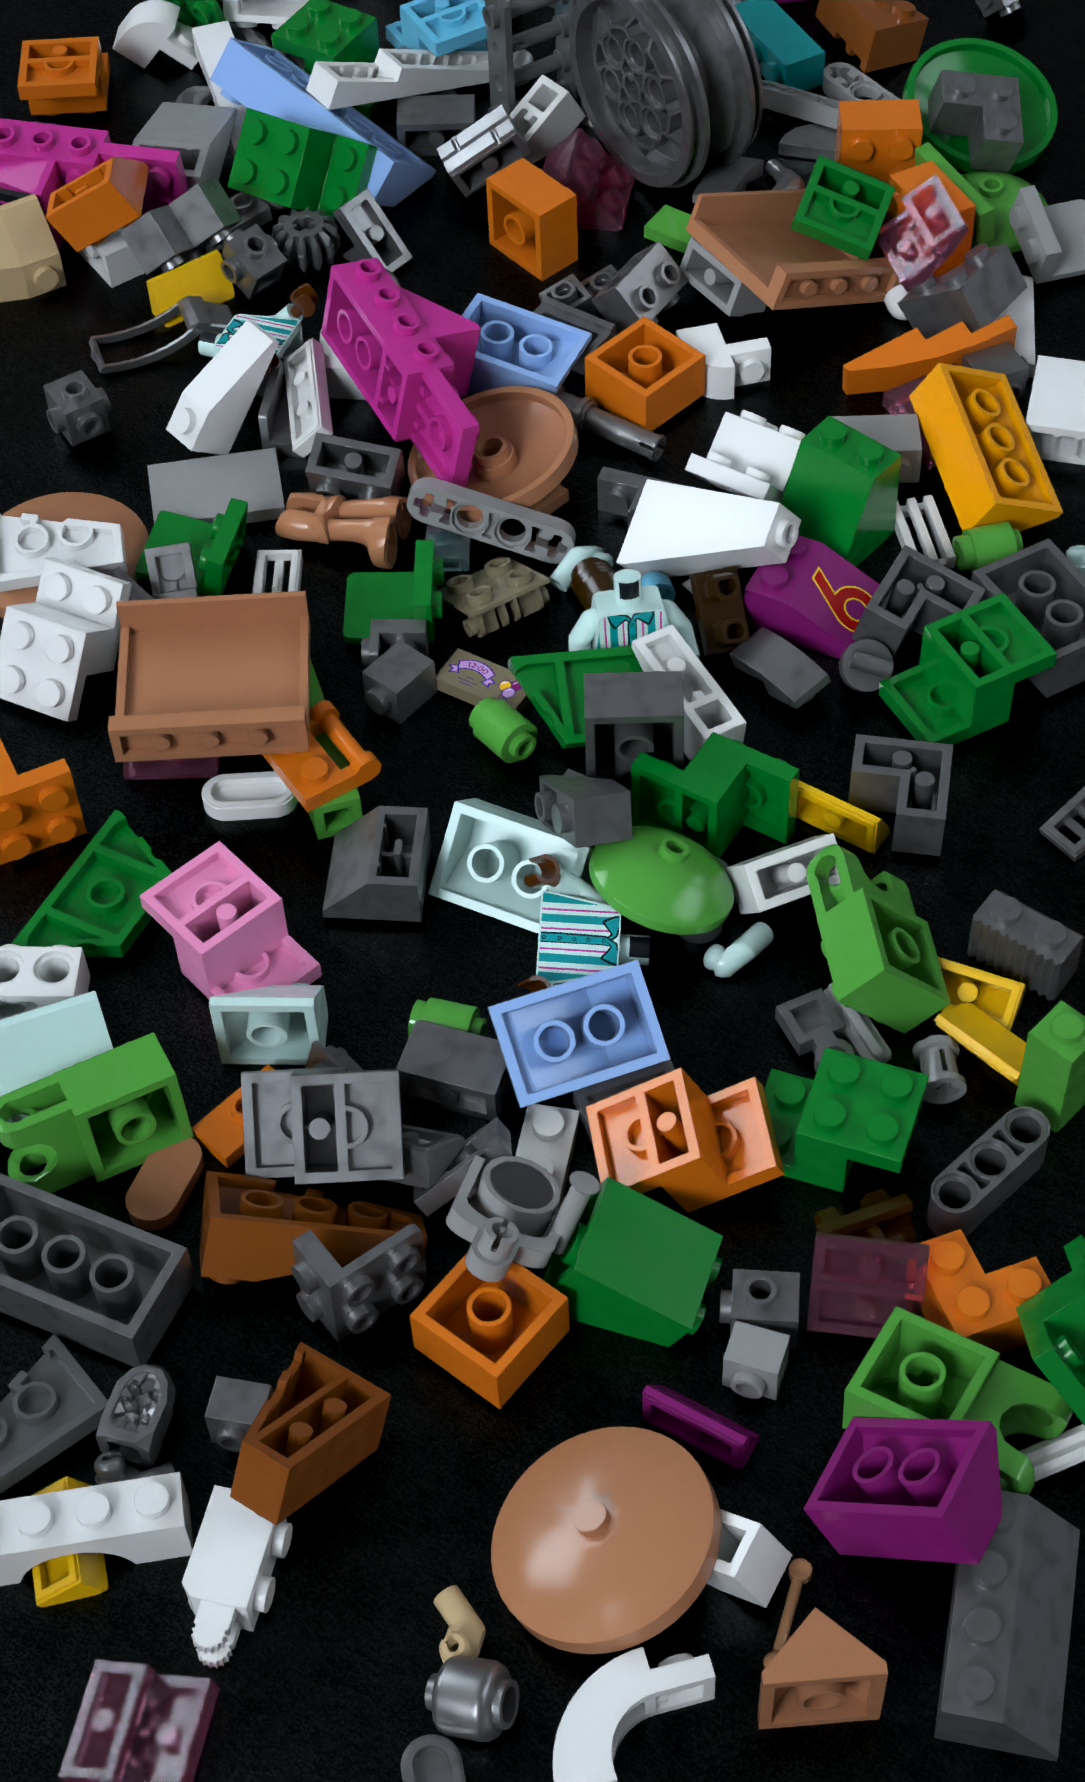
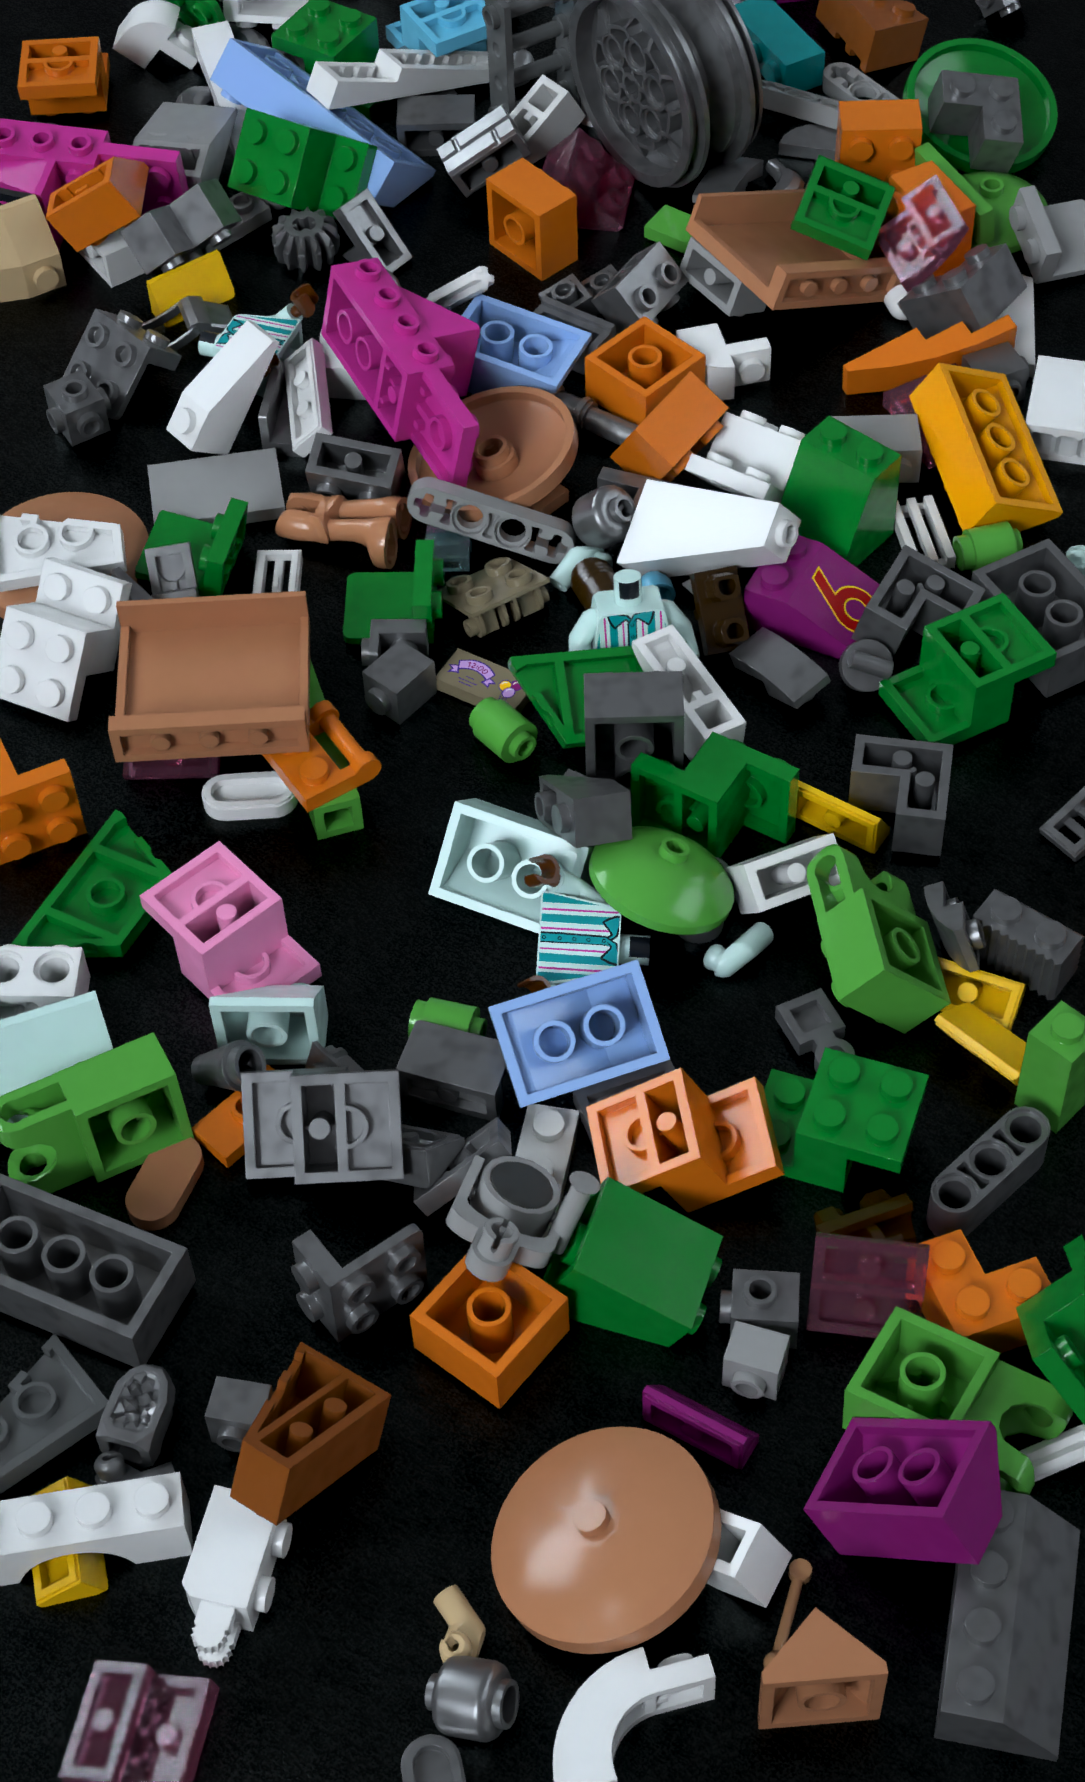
dark orange wedge [199,1171,428,1284] -> none
flat silver brick [221,223,287,300] -> none
flat silver slope [322,806,432,922] -> none
light grey axle [823,984,892,1063] -> none
light grey bush [912,1035,967,1104] -> none
none -> flat silver bracket [62,308,182,420]
none -> flat silver cone [191,1040,266,1092]
none -> white axle [425,266,495,310]
none -> flat silver head [572,485,636,549]
none -> orange brick [610,371,729,482]
none -> flat silver slope [924,881,986,972]

